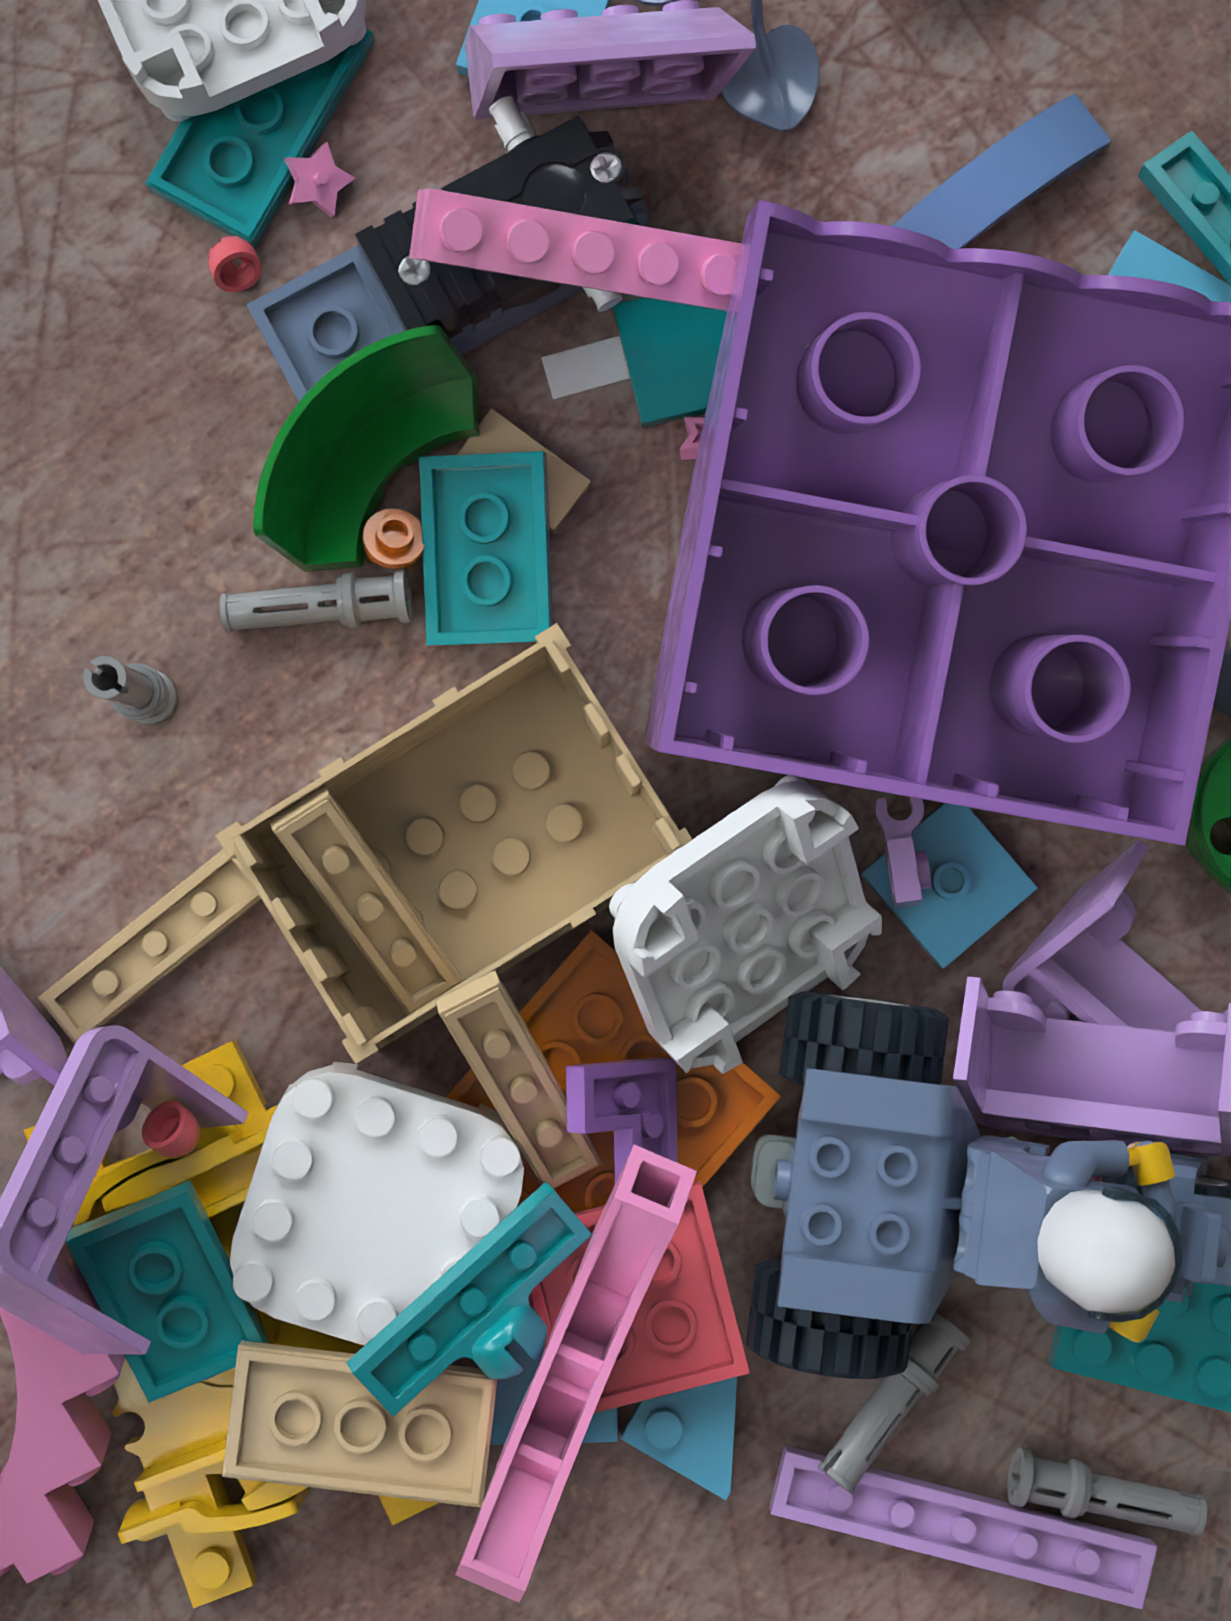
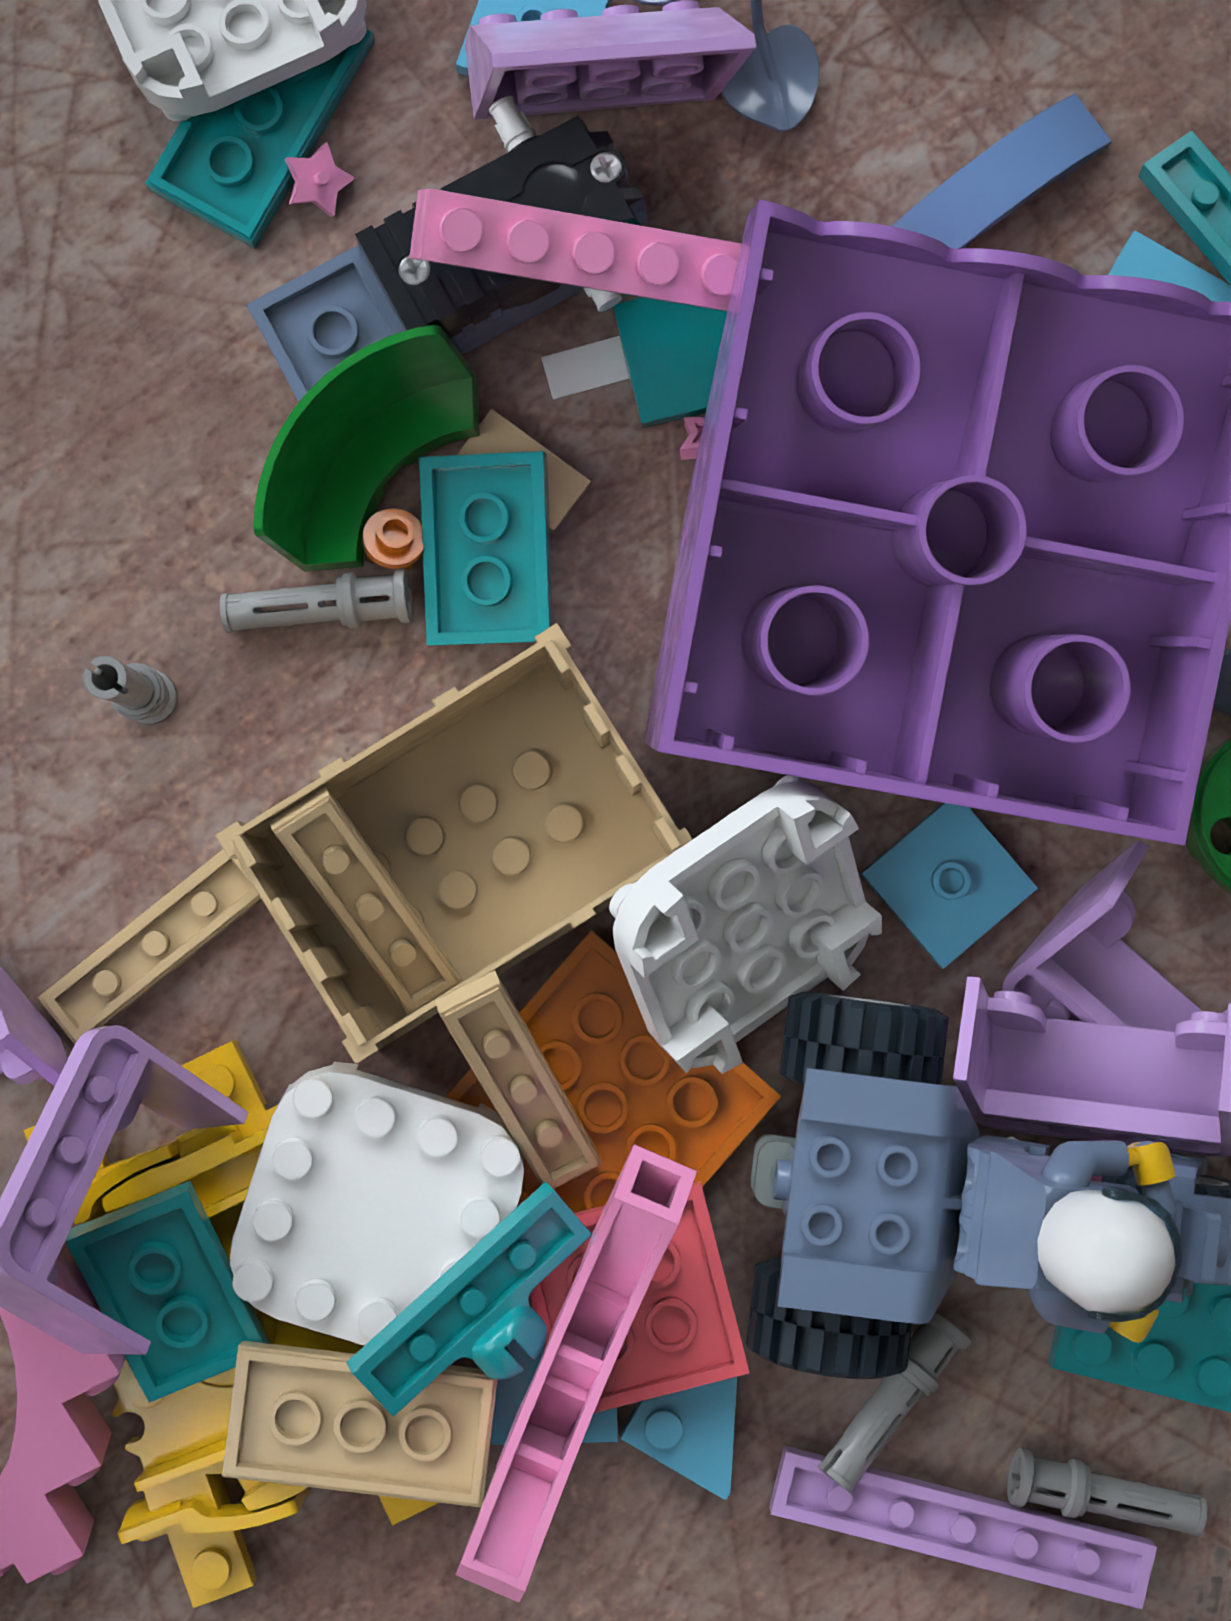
coral hinge [142,1101,201,1159] -> none
coral hinge [208,236,262,292] -> none
medium lavender plate [566,1057,678,1184] -> none
lavender plate [875,797,931,909] -> none

